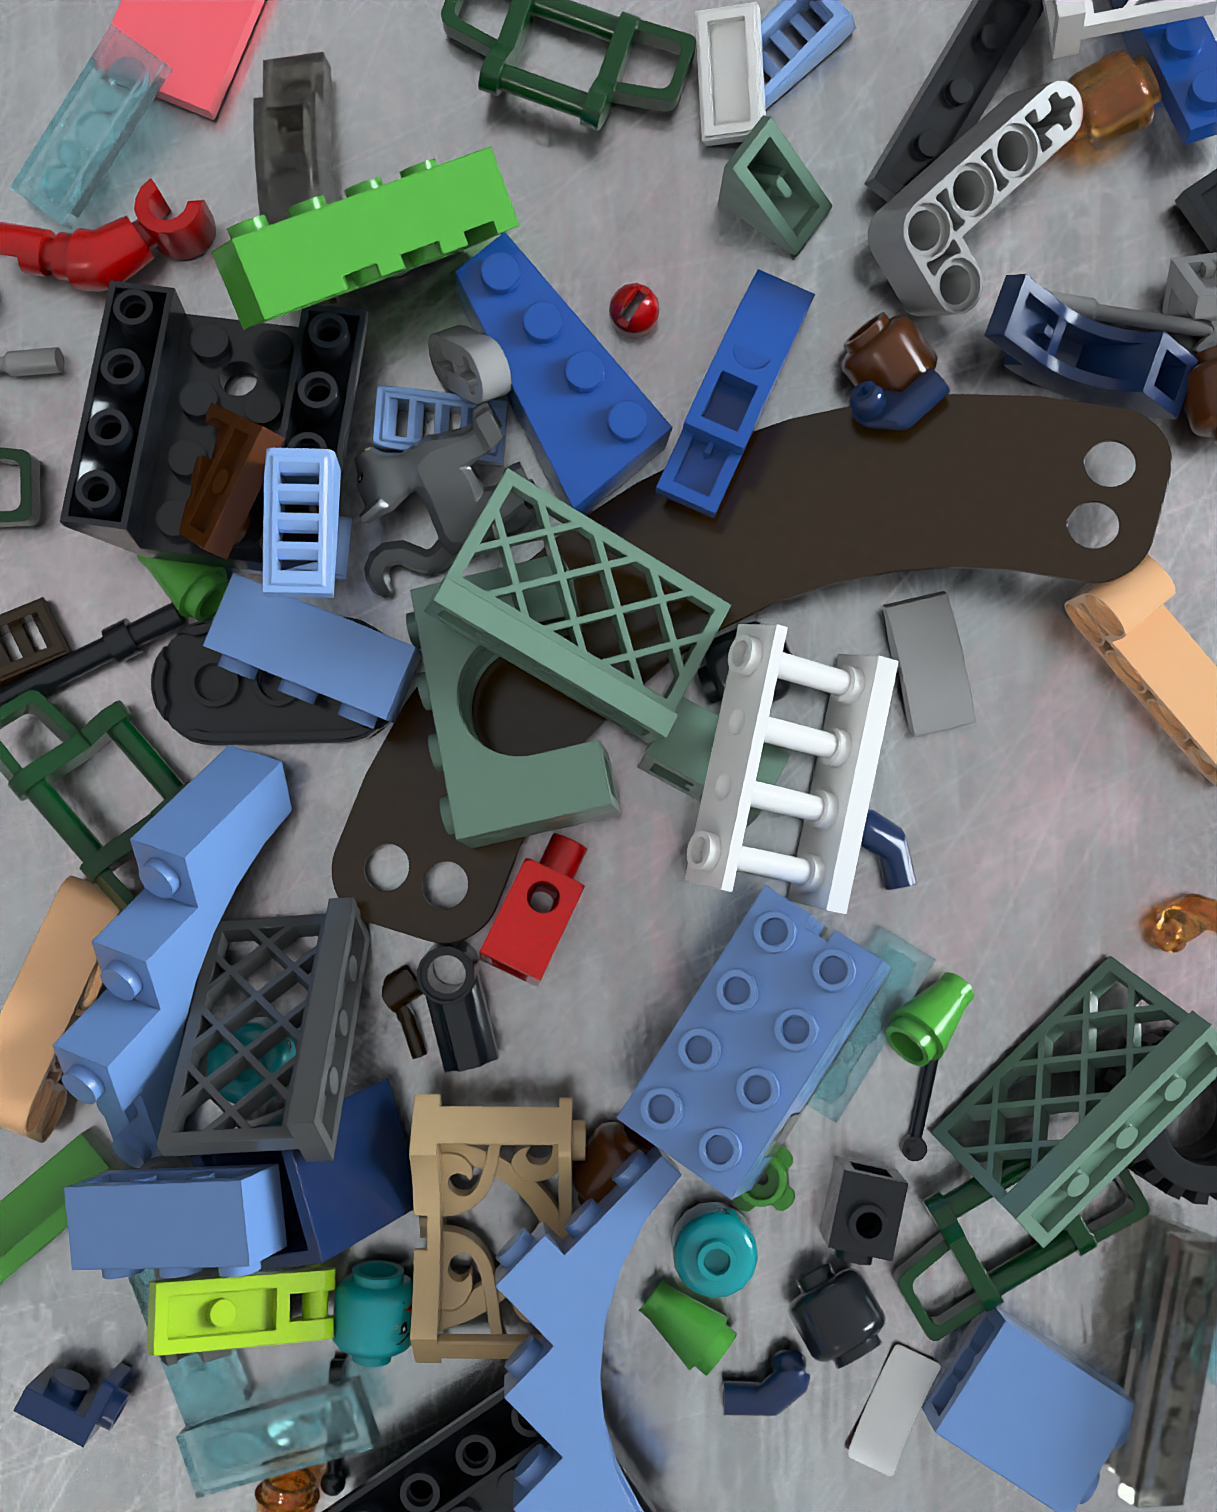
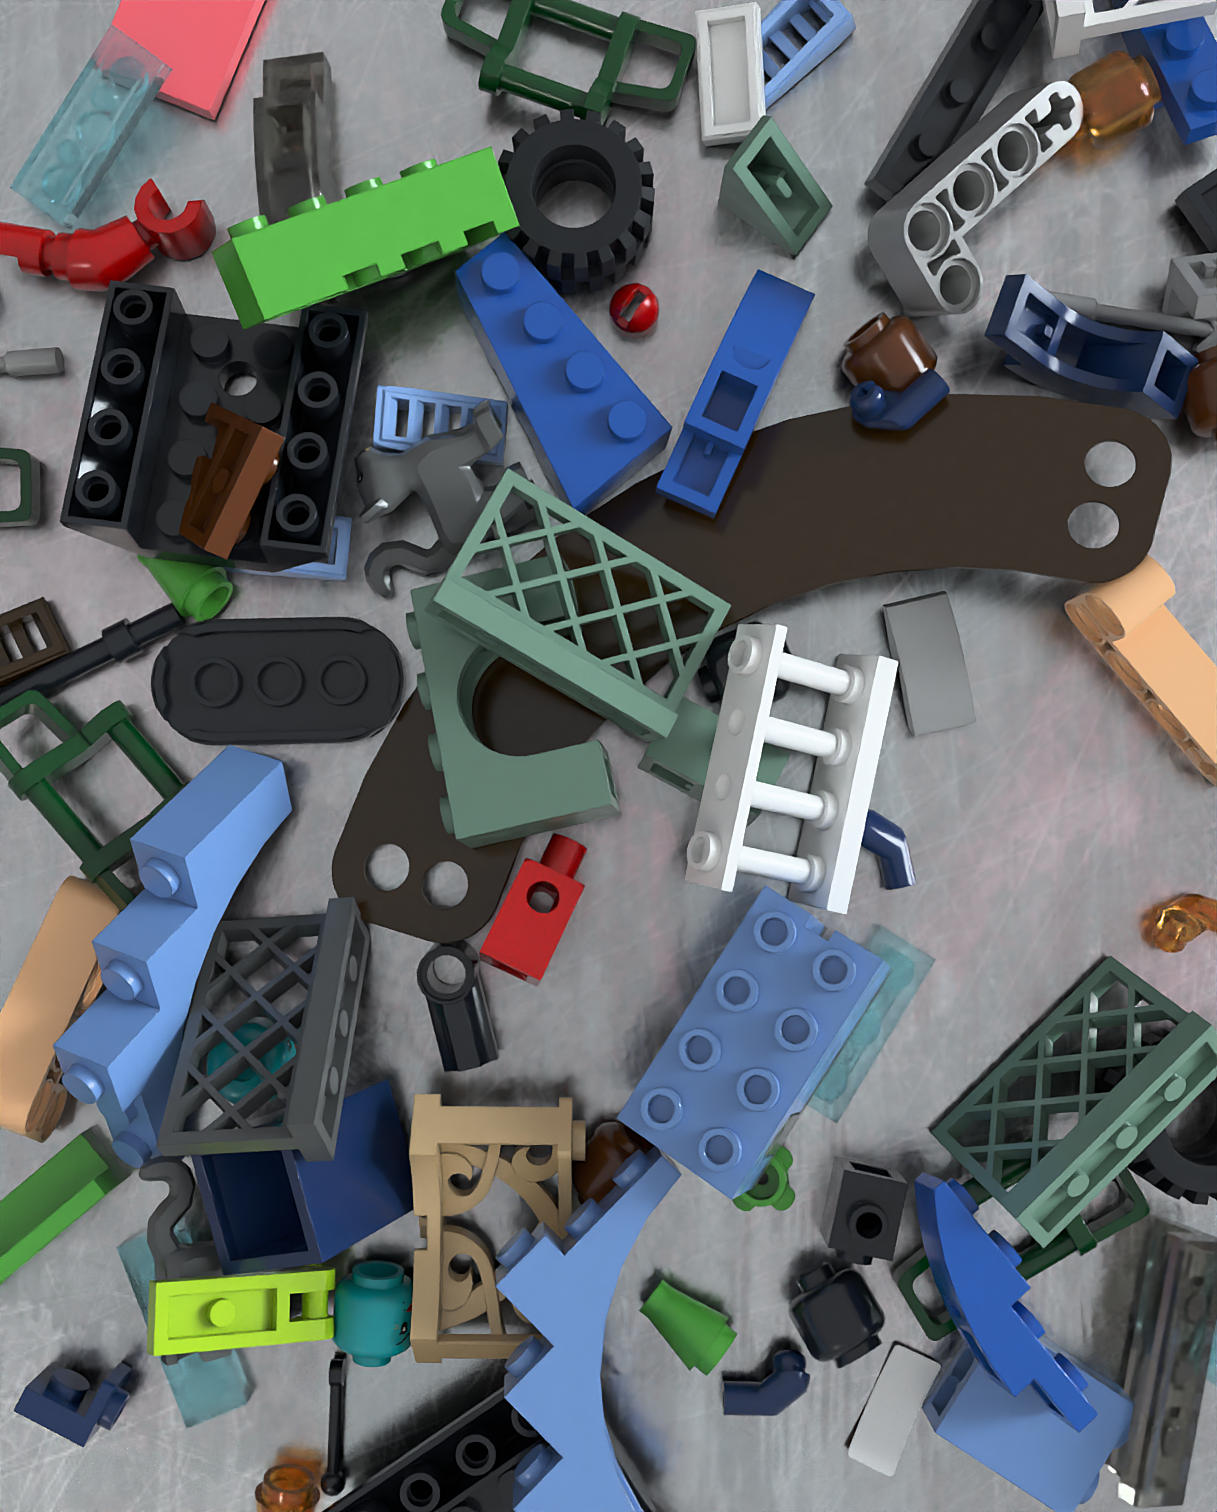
medium blue brick [64,1163,287,1279] -> none
clear light blue plate [176,1375,381,1499] -> none
medium blue brick [203,573,422,729] -> none
light blue slope [263,448,341,598] -> none
dark brown hand [382,964,427,1059] -> none
light grey beam [428,325,512,404] -> none
teal head [671,1202,758,1298] -> none
bright green cone [885,972,974,1066] -> none
black hinge [900,1046,948,1161] -> none
none -> black tyre [498,109,655,294]
none -> blue slope [914,1172,1098,1433]

